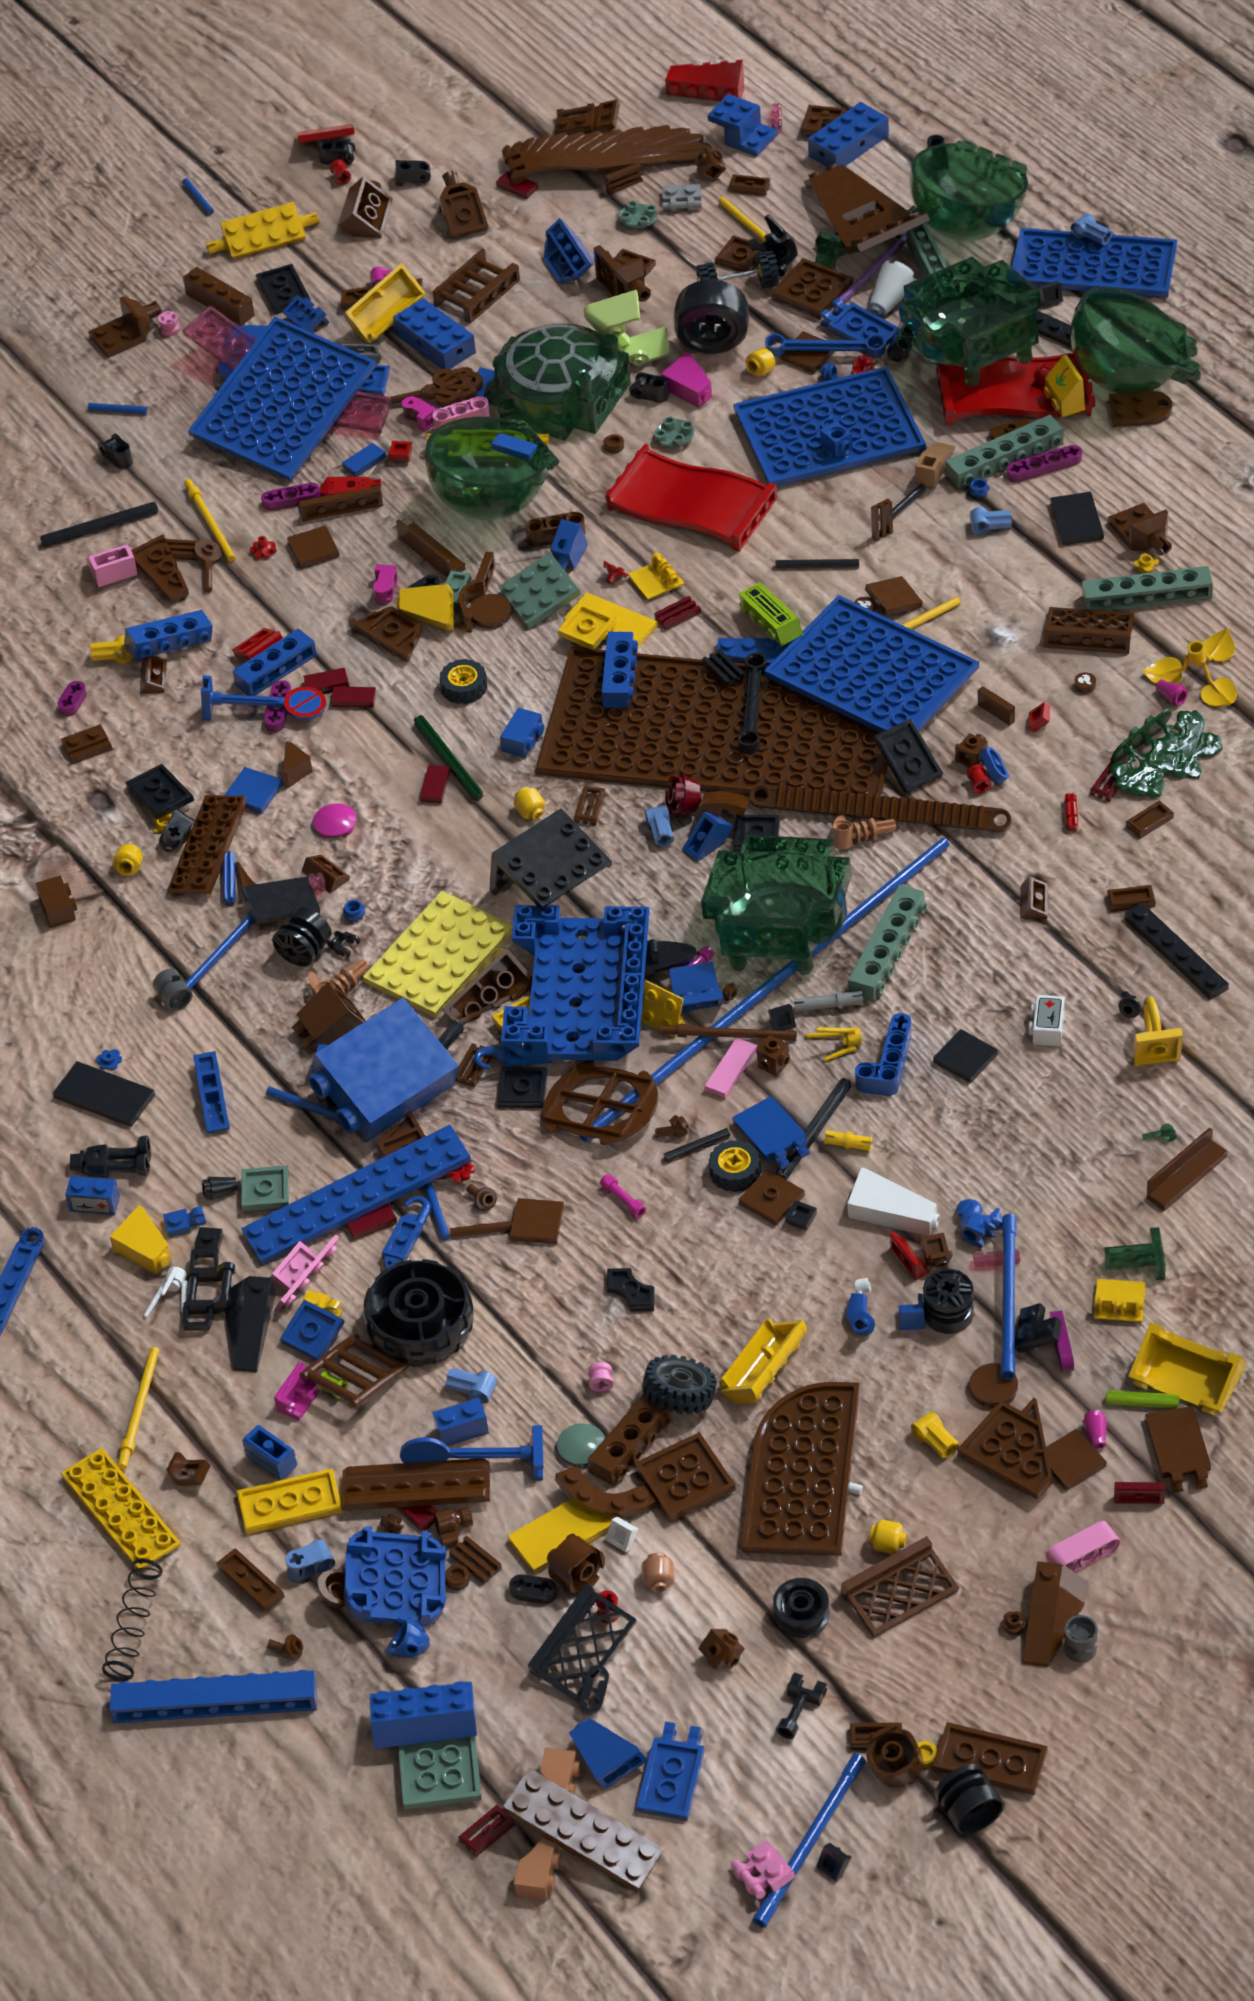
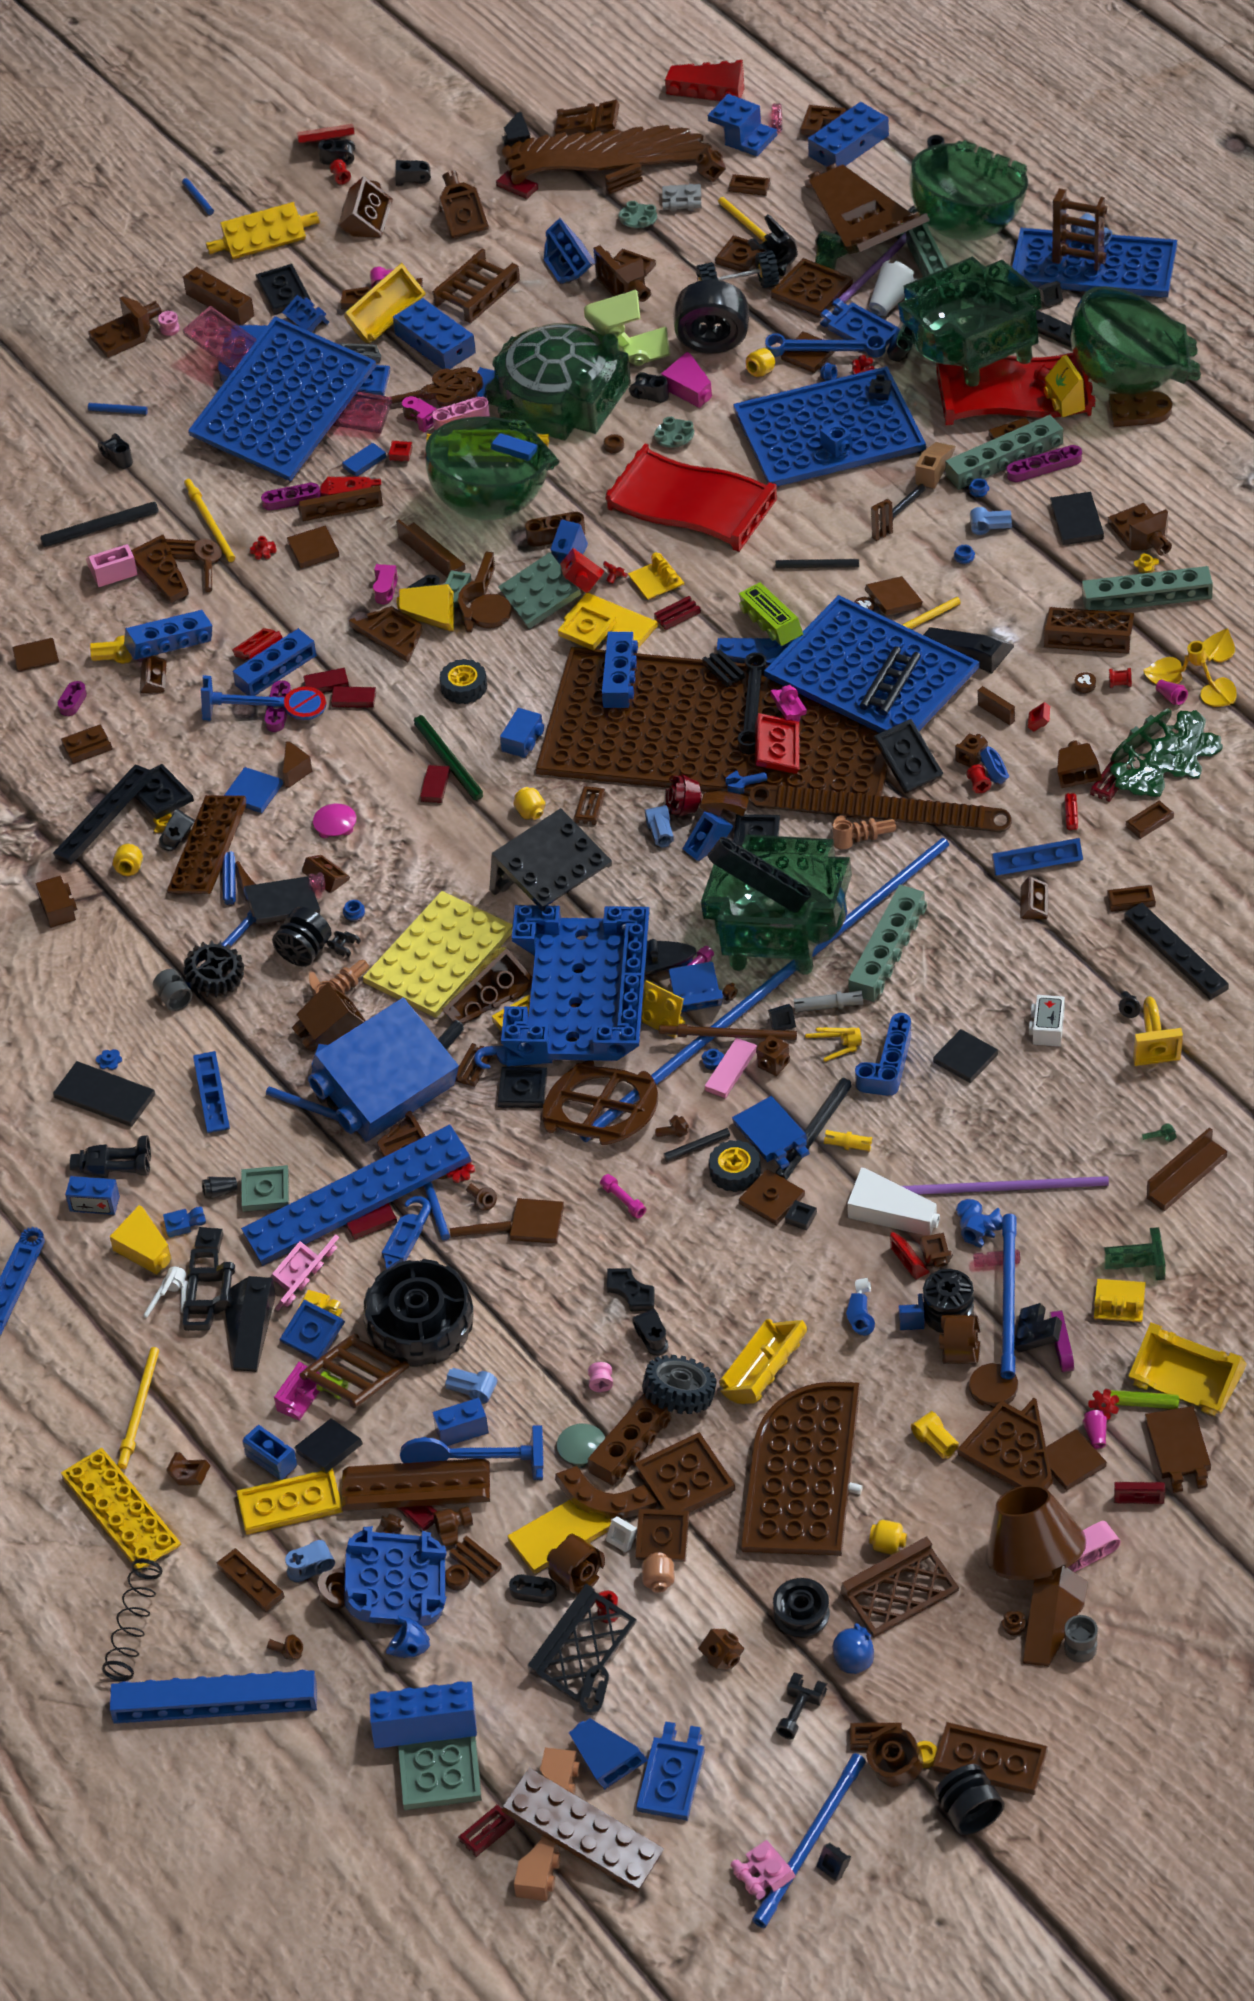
none -> reddish brown slope [12,638,59,672]
none -> black plate [53,764,153,865]
none -> black gear [183,940,244,998]
none -> black tile [294,1418,363,1473]
none -> black slope [502,112,531,147]
none -> red torso [560,548,605,593]
none -> black piece [632,1309,669,1356]
none -> reddish brown plate [635,1509,689,1562]
none -> blue plate [702,1049,724,1070]
none -> black beam [707,837,811,913]
none -> blue bar [725,771,767,794]
none -> red tile [755,713,799,774]
none -> dark pink hips [771,685,806,722]
none -> blue helmet [832,1623,874,1674]
none -> black bar [859,646,921,716]
none -> black tile [868,374,892,400]
none -> medium lavender piece [902,1176,1109,1195]
none -> black wedge [923,627,1014,674]
none -> reddish brown brick [939,1315,980,1364]
none -> blue plate [954,545,975,564]
none -> reddish brown cone [986,1485,1086,1581]
none -> blue plate [991,838,1083,876]
none -> reddish brown fence [1052,188,1107,271]
none -> reddish brown torso [1057,740,1102,789]
none -> red plant [1088,1388,1119,1420]
none -> red bush [1109,668,1132,688]

